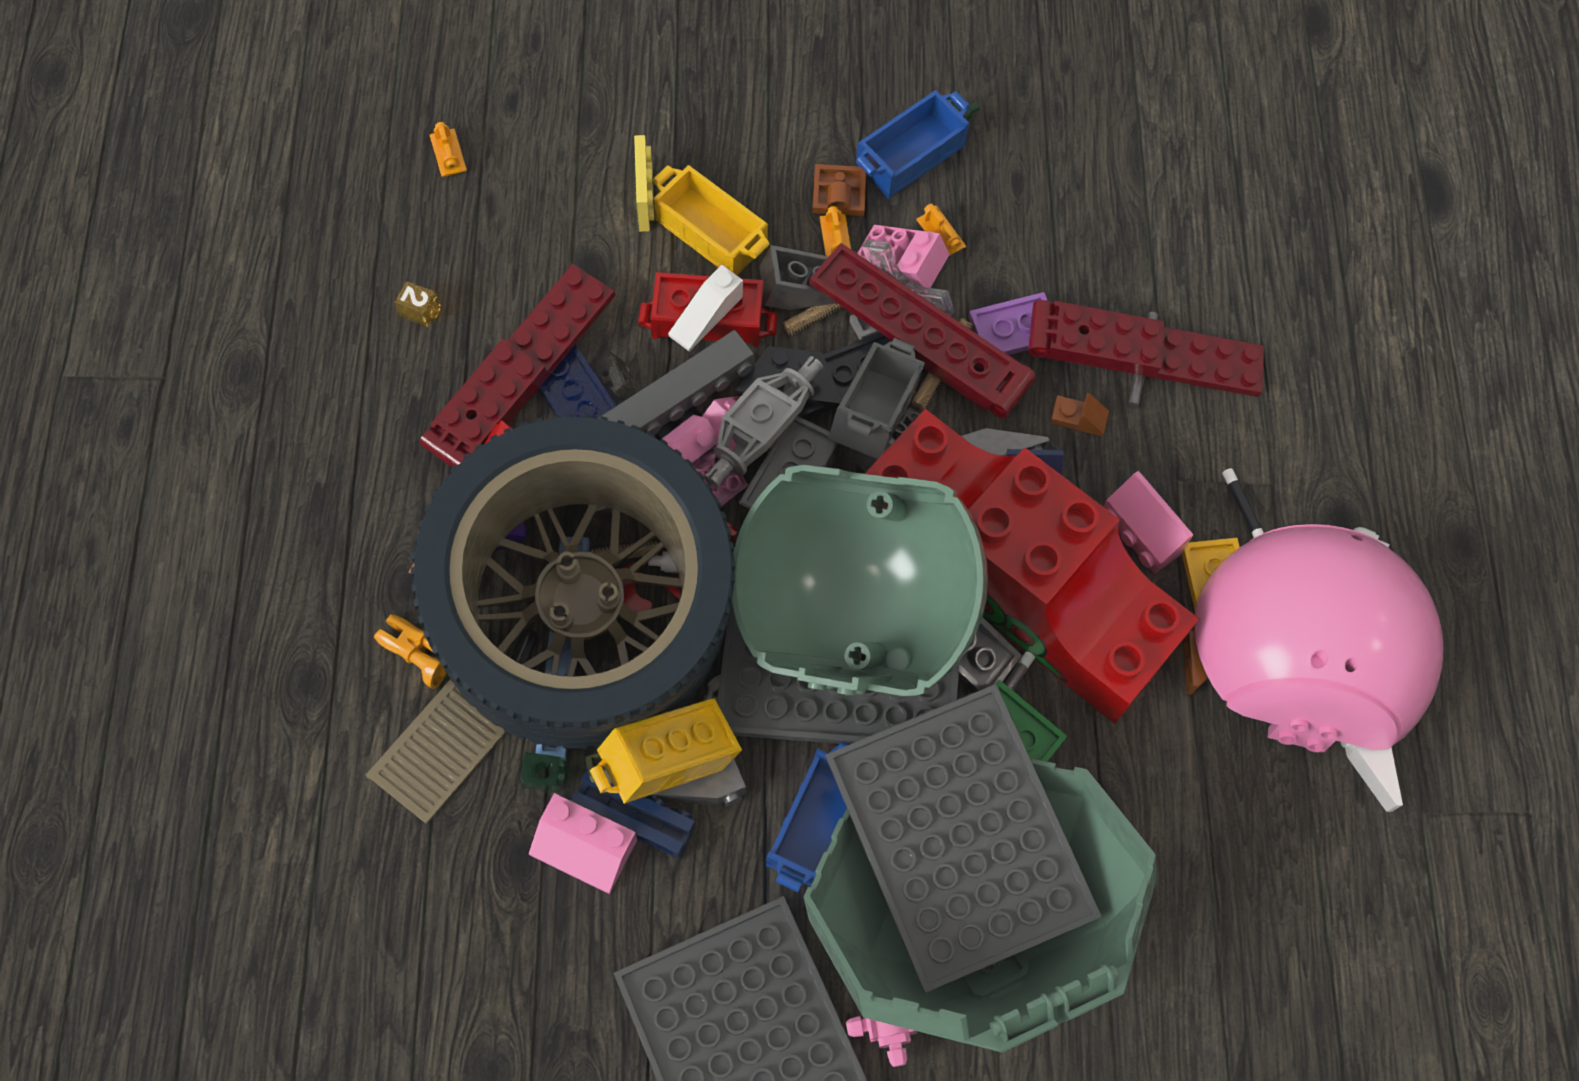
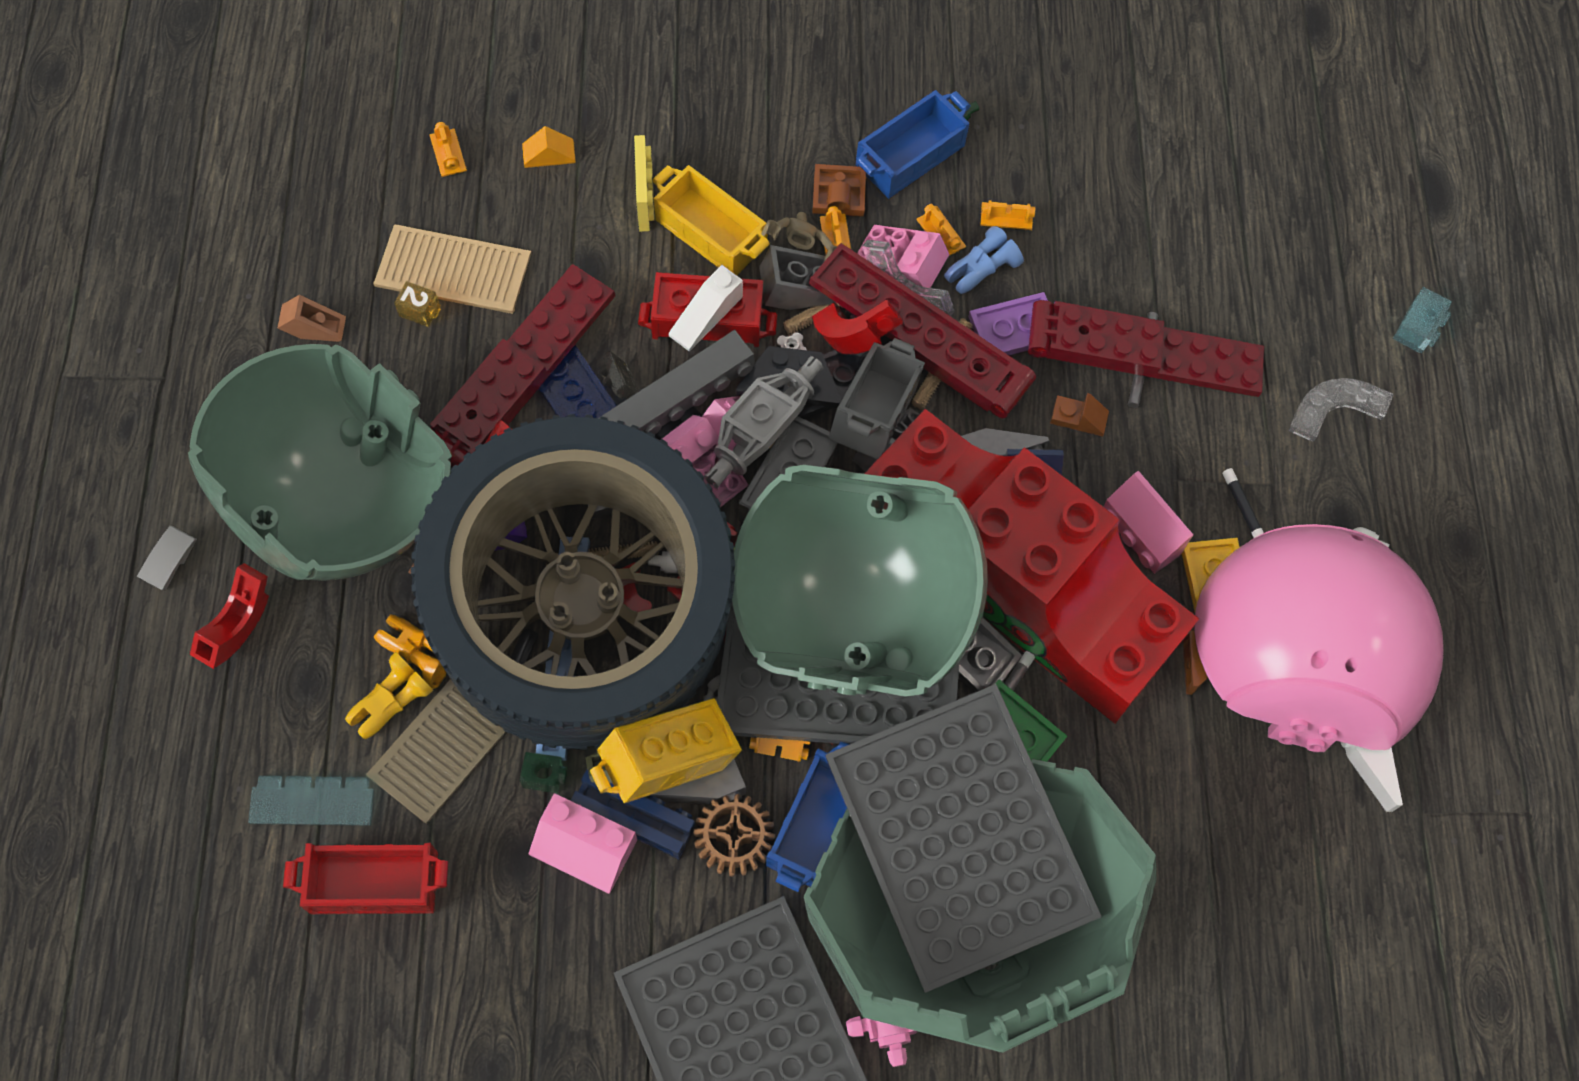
none -> light grey slope [137,526,197,590]
none -> sand green windscreen [188,344,452,581]
none -> red arch [190,563,269,669]
none -> clear light blue windscreen [248,776,374,826]
none -> nougat slope [277,295,346,342]
none -> red container [283,843,448,914]
none -> yellow piece [345,652,434,740]
none -> tan window [373,224,531,314]
none -> light orange slope [522,126,576,168]
none -> medium nougat gear [694,794,775,877]
none -> light orange hinge [749,737,811,762]
none -> dark tan piece [761,212,837,260]
none -> white plate [777,333,807,350]
none -> red arch [812,300,903,354]
none -> medium blue piece [944,226,1024,294]
none -> light orange hinge [980,200,1035,230]
none -> clear plate [1288,378,1394,442]
none -> clear light blue brick [1392,287,1452,353]

